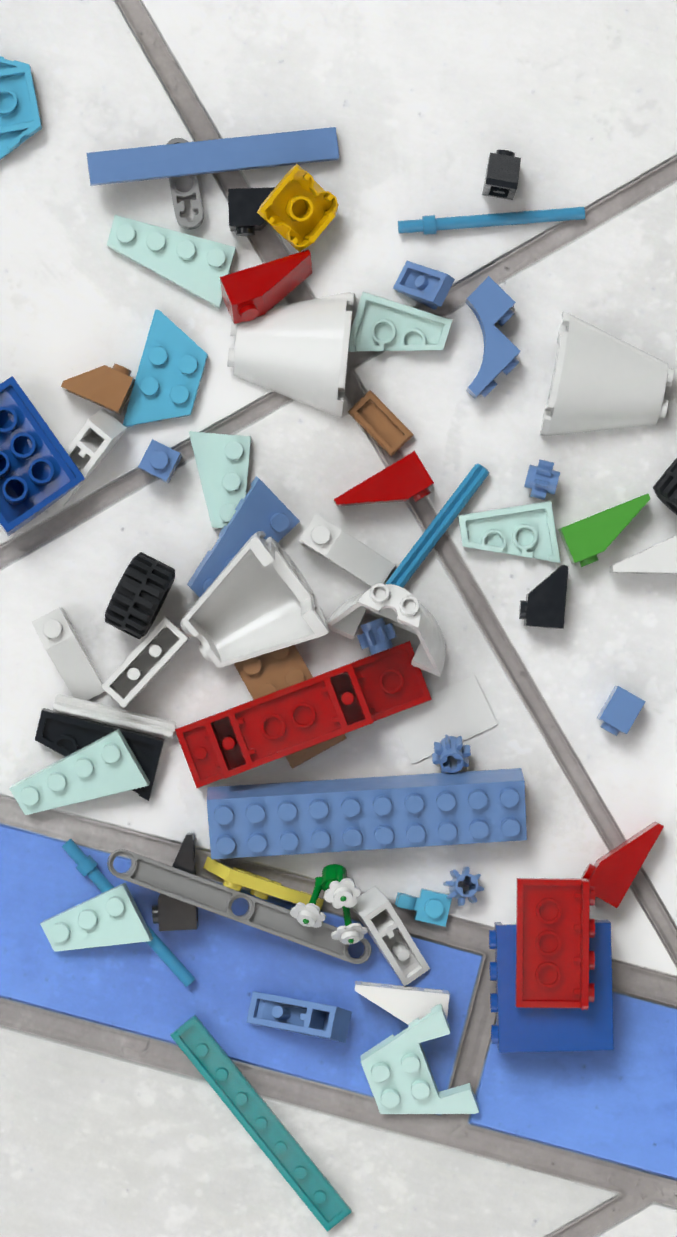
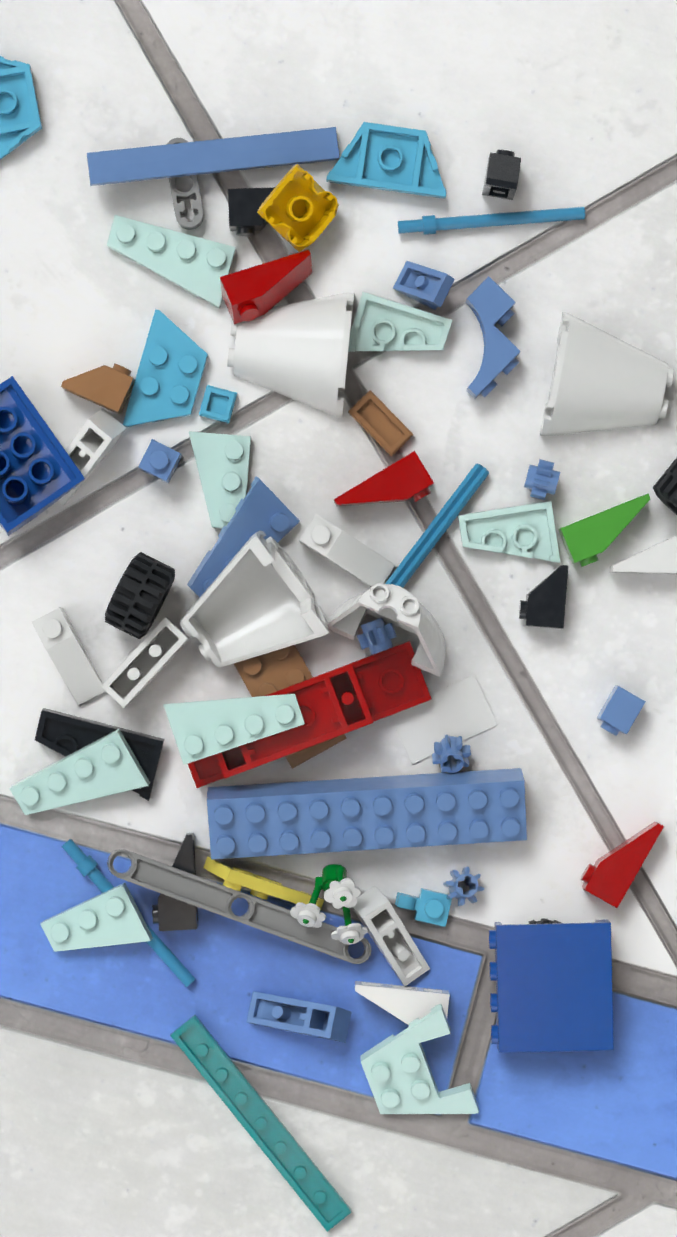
white axle [53,694,176,739] -> none
red bracket [515,878,595,1010] -> none
none -> light aqua wing [163,694,305,765]
none -> medium azure tile [199,385,237,424]
none -> medium azure wing [326,122,446,199]

